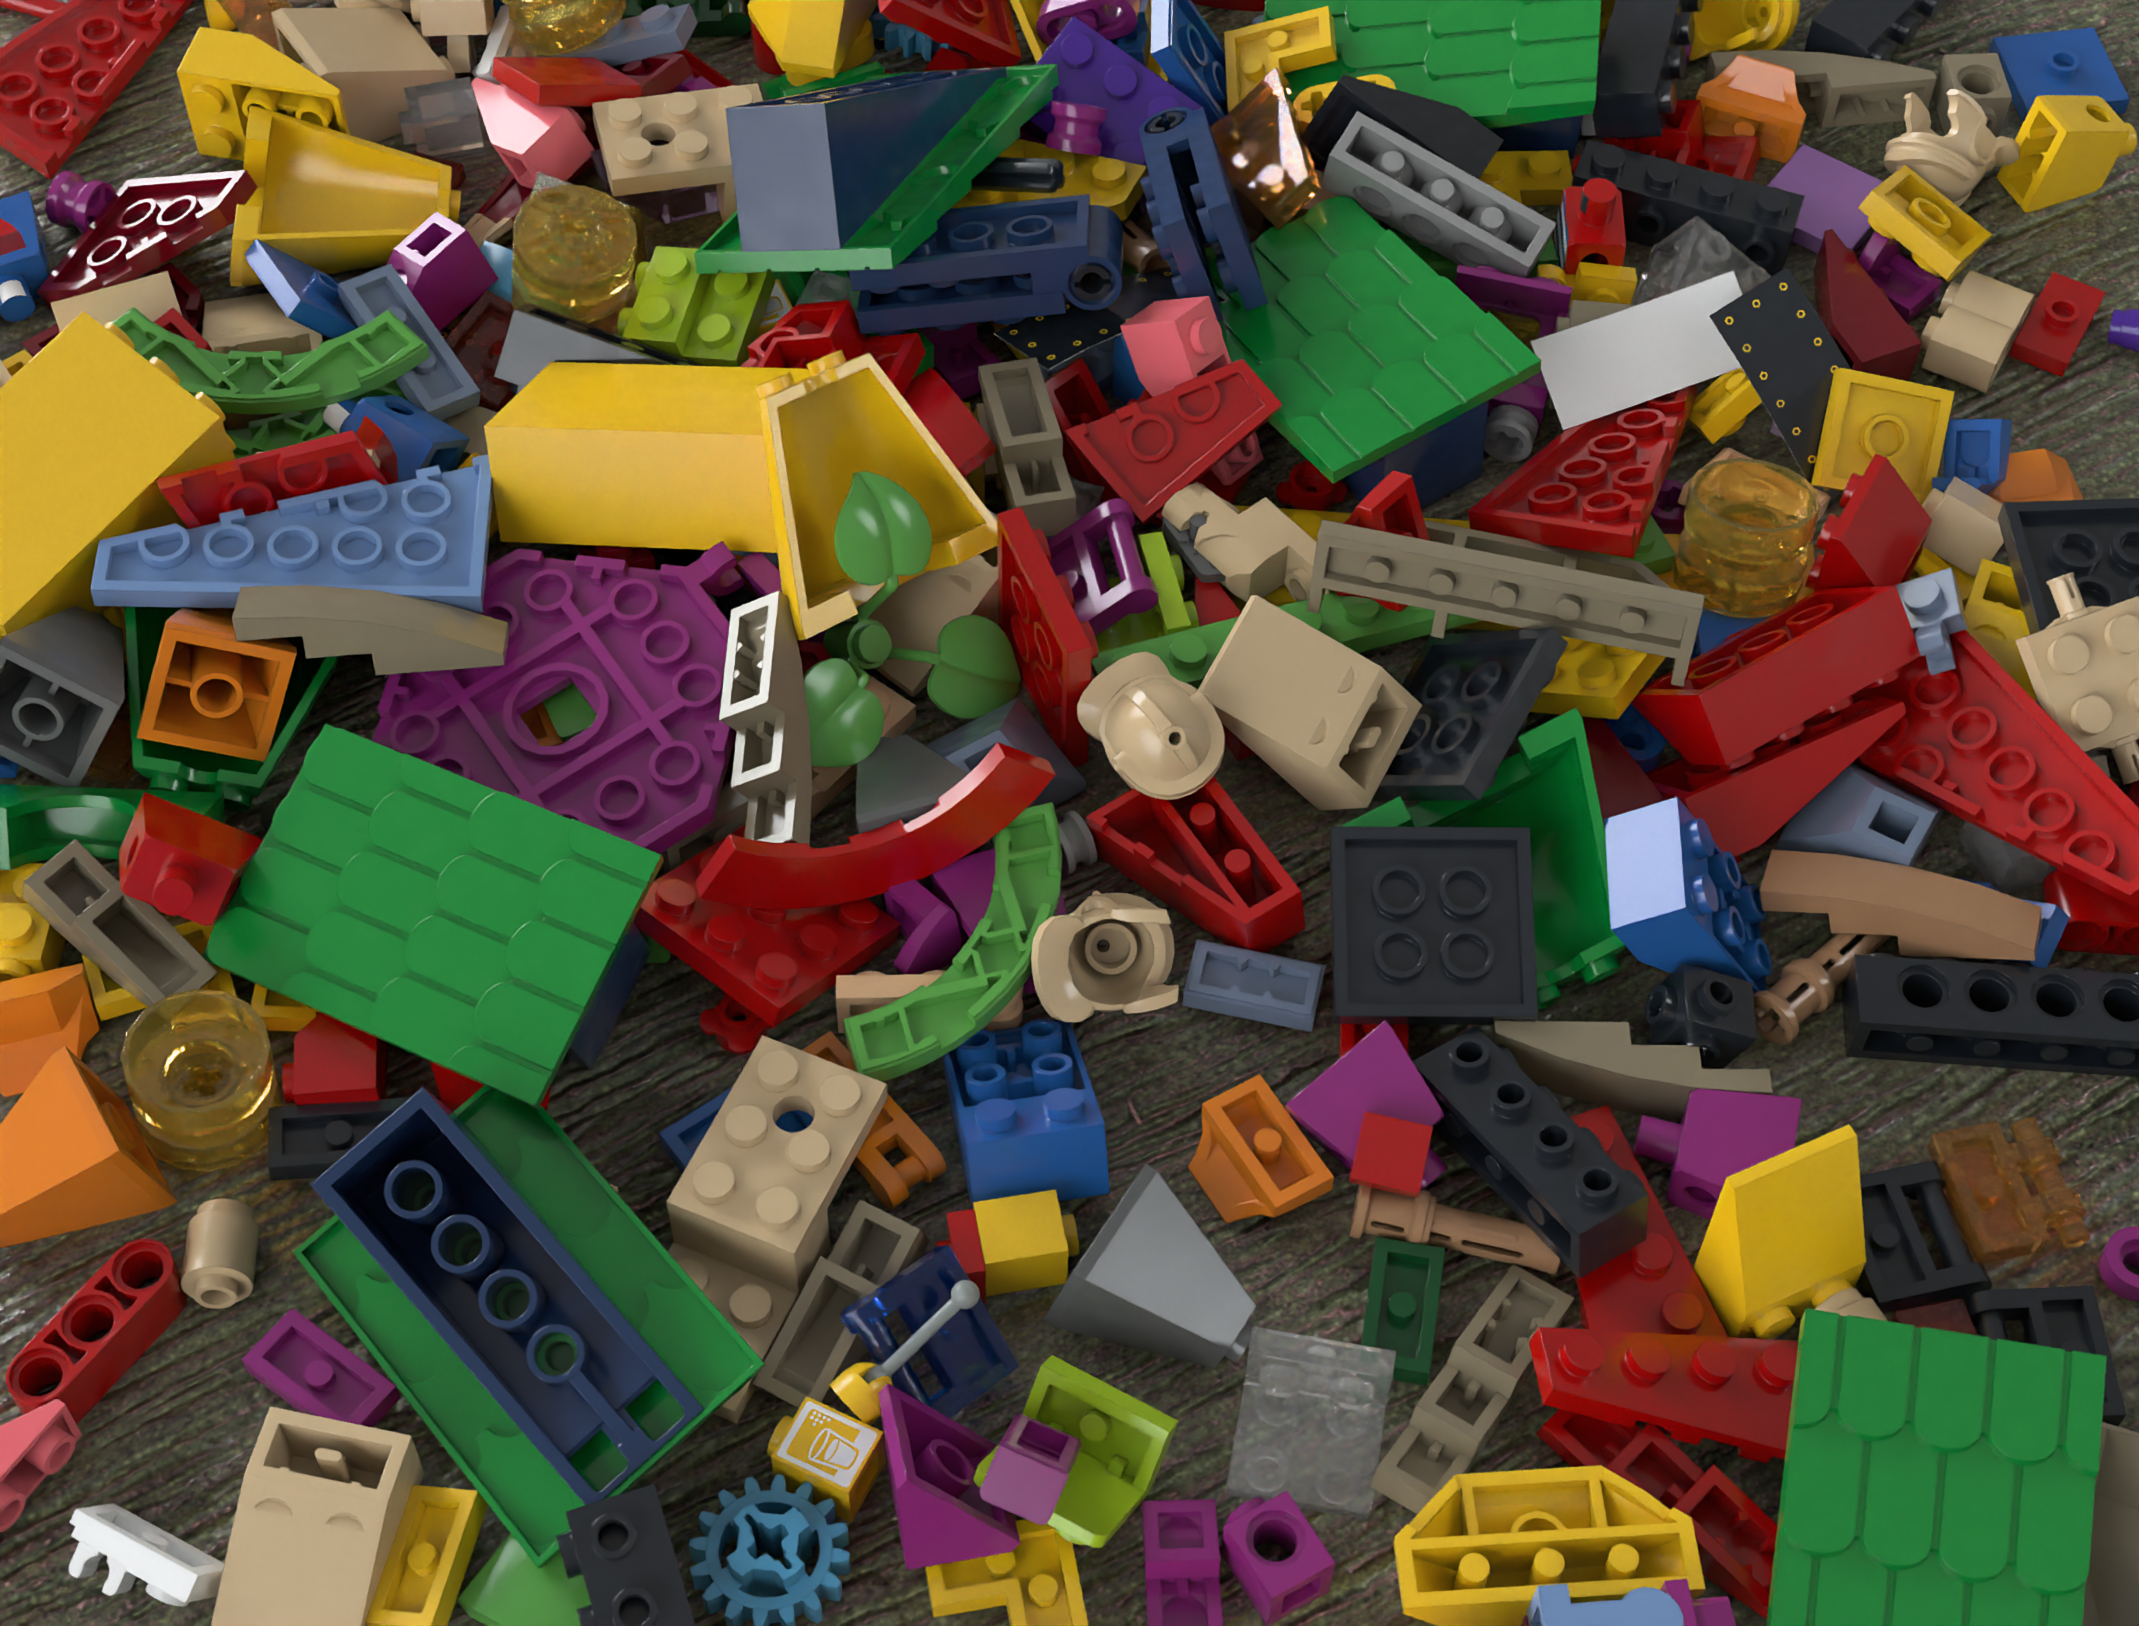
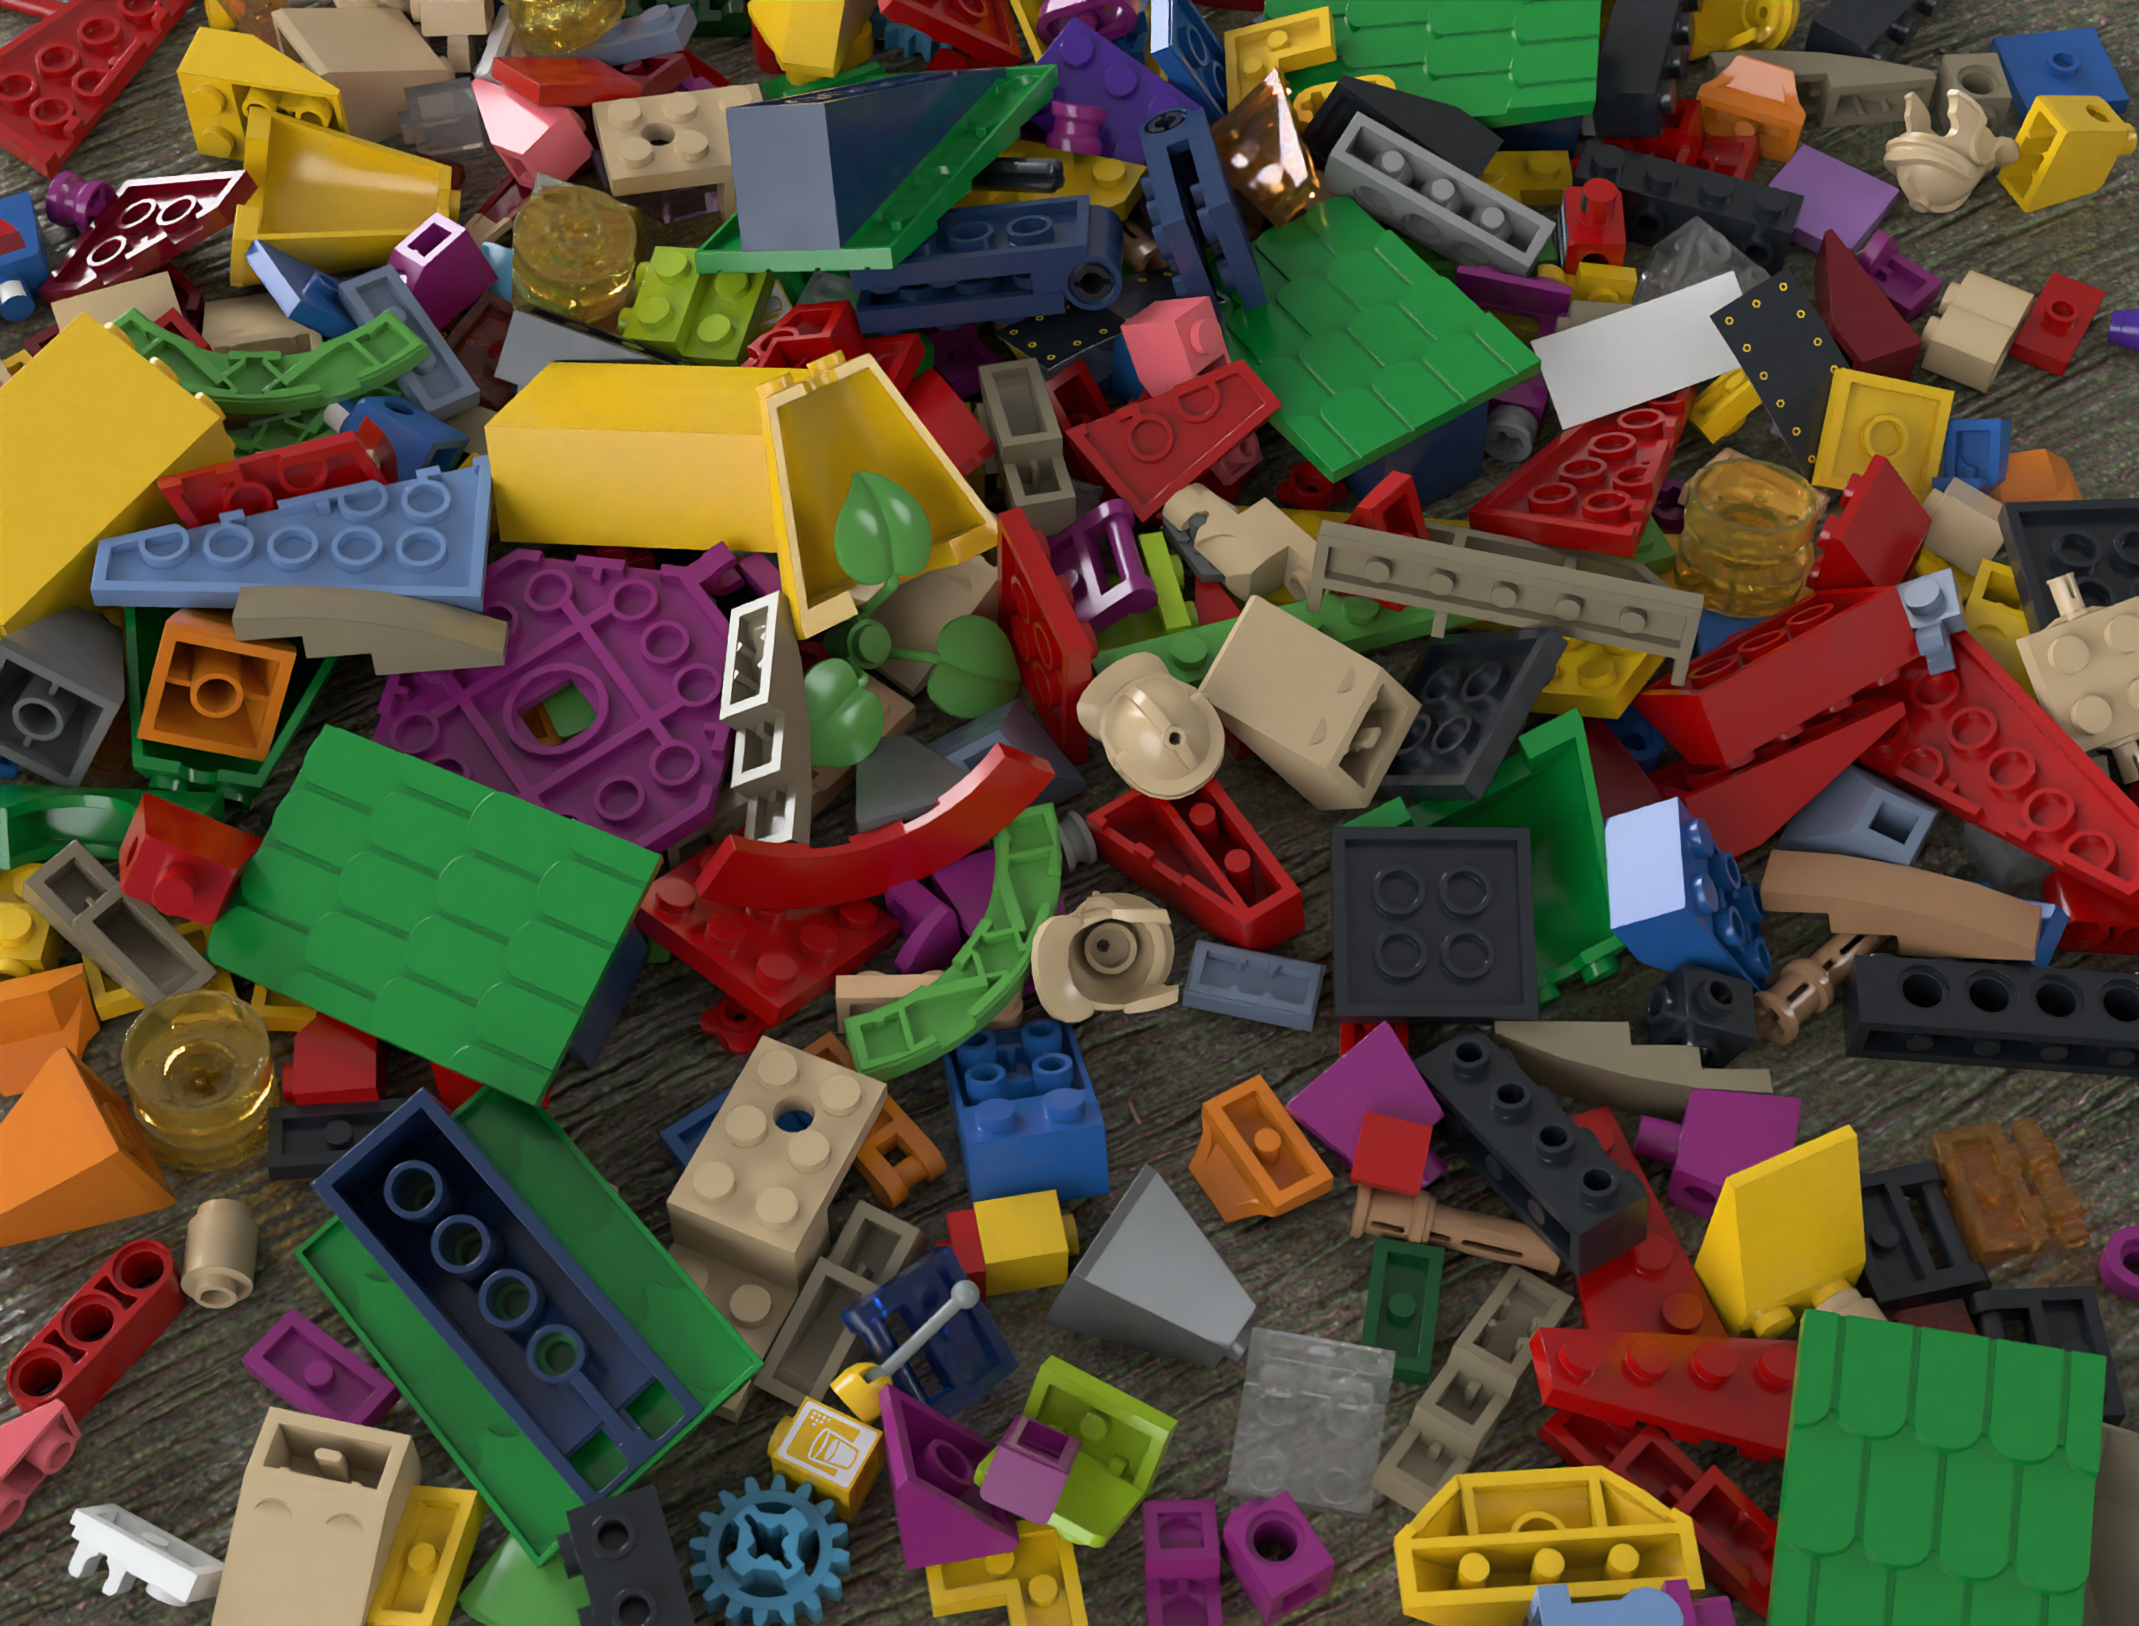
yellow plate [1858,165,1992,282] -> none

